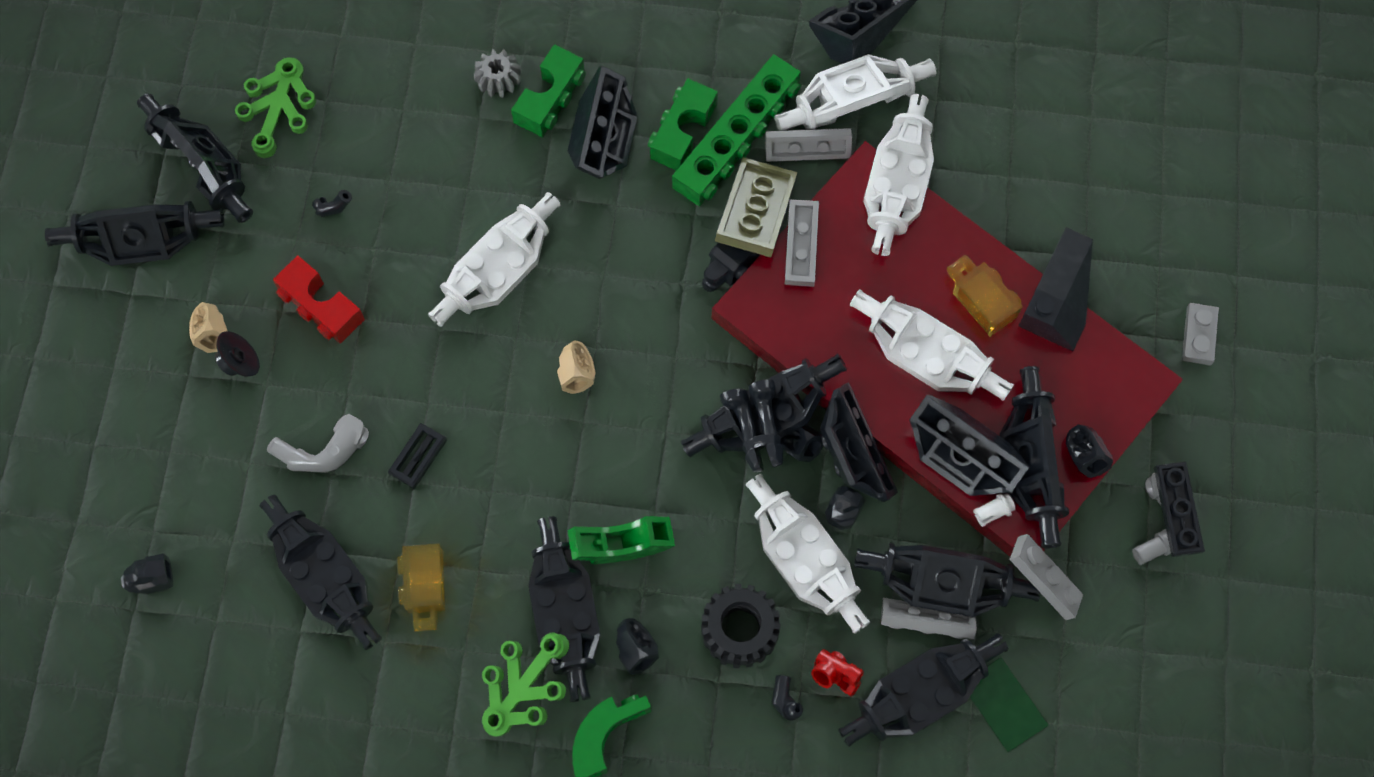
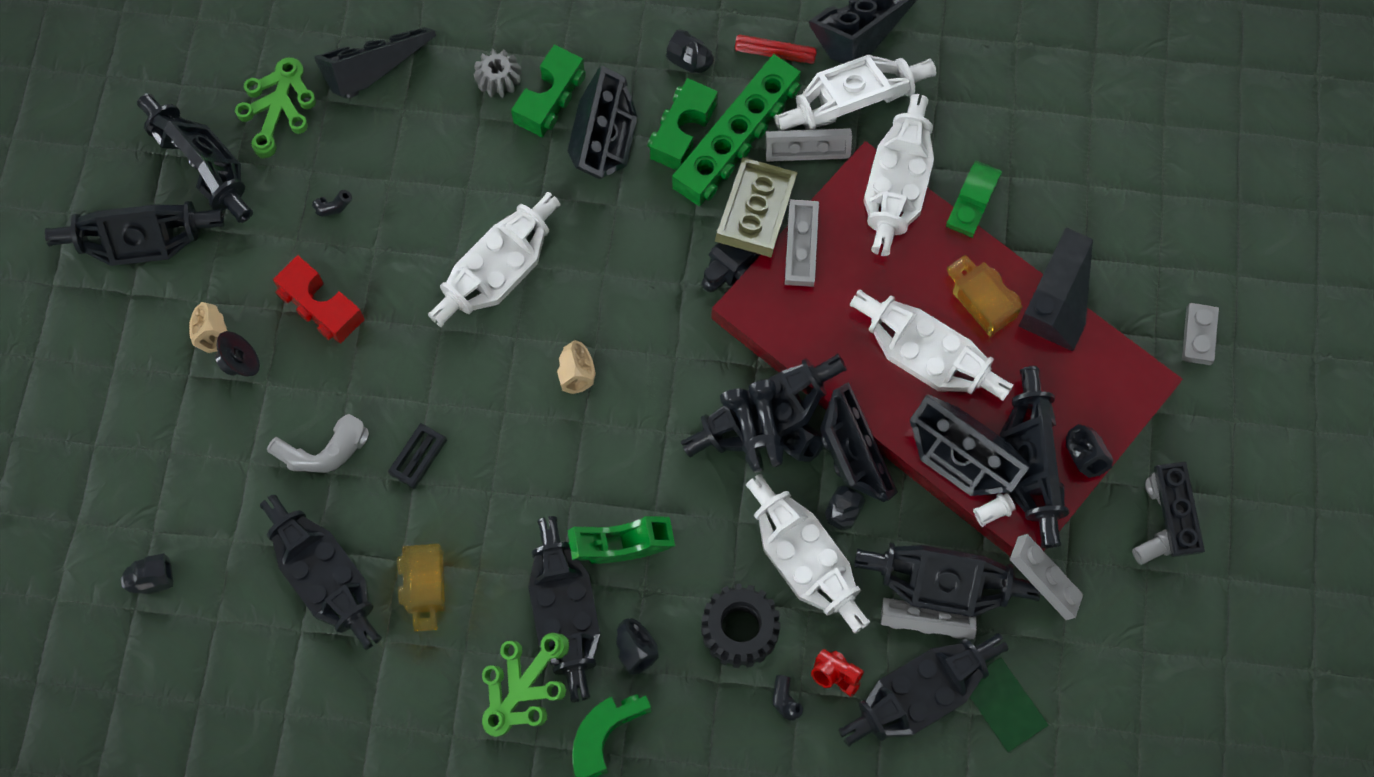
none -> black wedge [314,27,436,98]
none -> black rock [666,29,714,73]
none -> red axle [735,35,817,64]
none -> green arch [946,161,1003,238]

